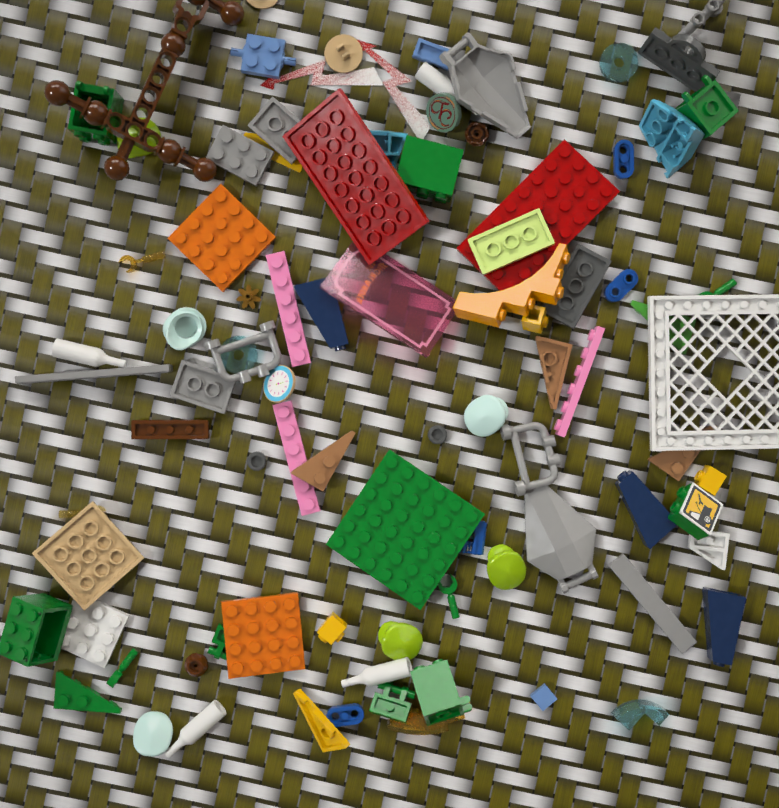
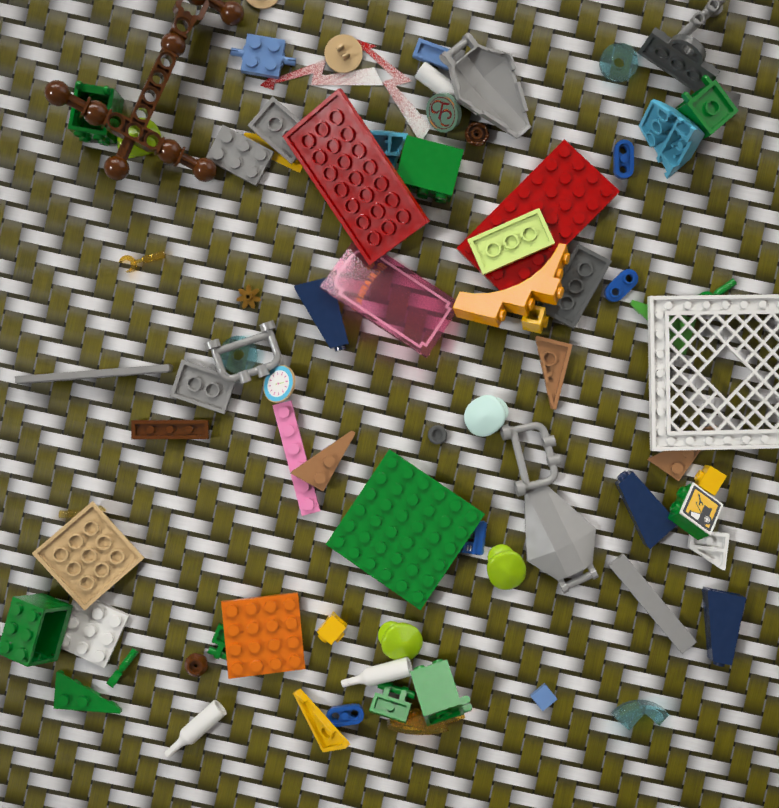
white piece [52,338,127,368] -> none
light aqua piece [133,711,173,757] -> none
light aqua piece [163,307,207,350] -> none
orange plate [168,183,276,292] -> none
dark grey tile [247,451,267,471] -> none
bright pink plate [266,251,311,367] -> none
green piece [438,574,460,619] -> none
bright pink plate [554,326,605,437] -> none

